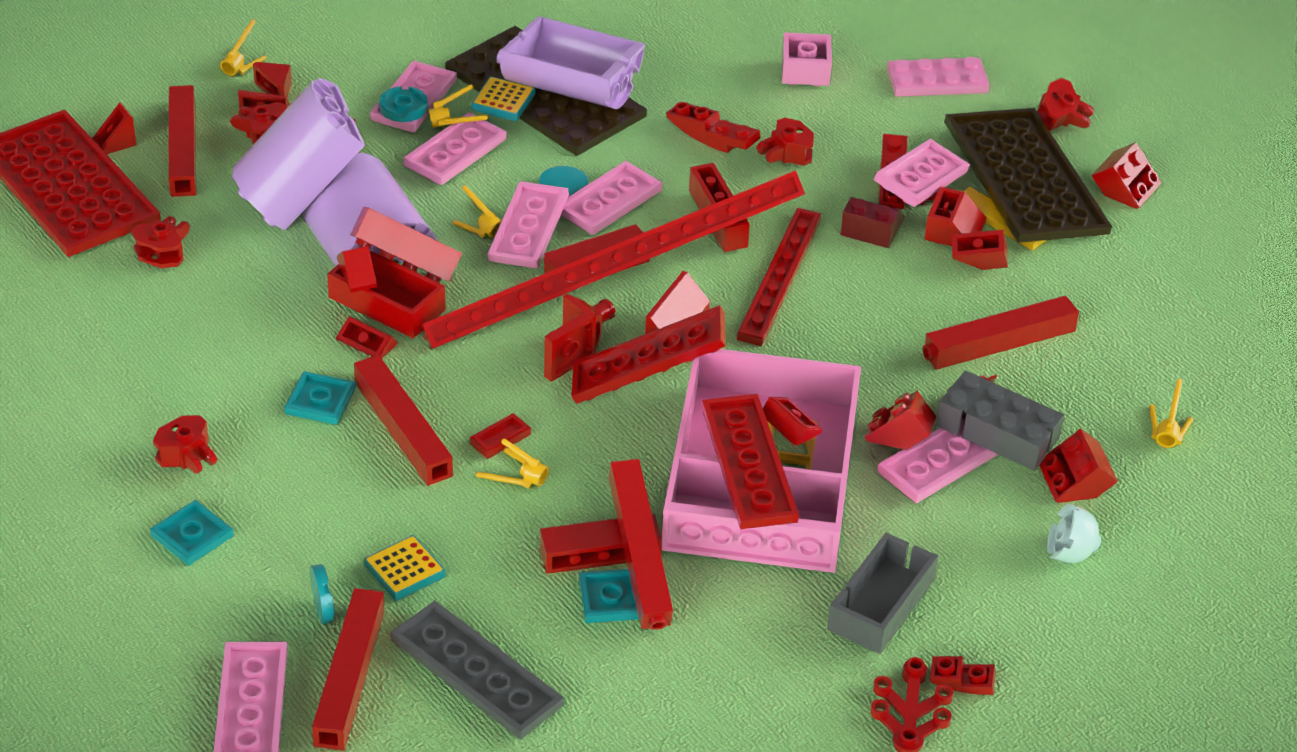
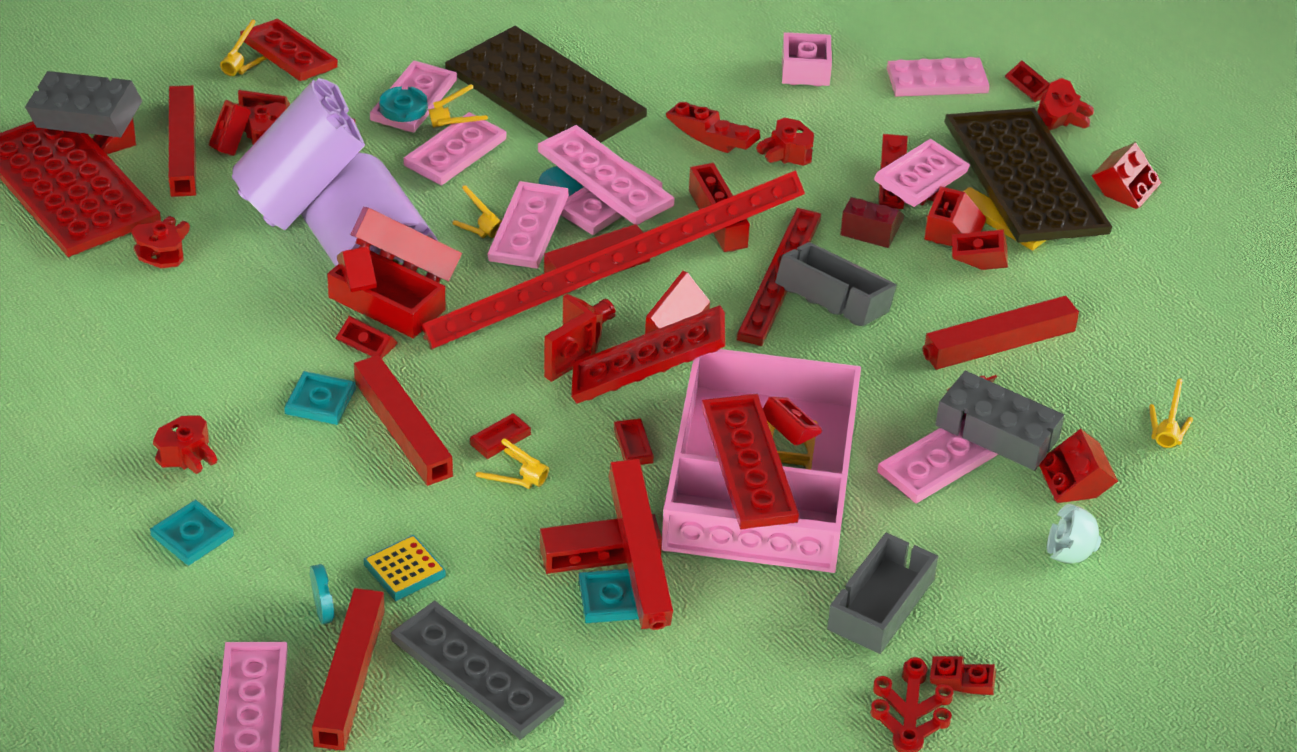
red slope [253,62,292,98] -> none
tile [471,76,535,121] -> none
lavender cylinder [497,16,645,109] -> none
red slope [864,390,937,450] -> none
none -> dark grey piece [25,71,142,138]
none -> red slope [208,100,251,156]
none -> red plate [240,18,338,81]
none -> bright pink plate [538,125,675,225]
none -> red tile [614,418,654,465]
none -> dark grey piece [775,242,897,326]
none -> red slope [1005,60,1050,102]

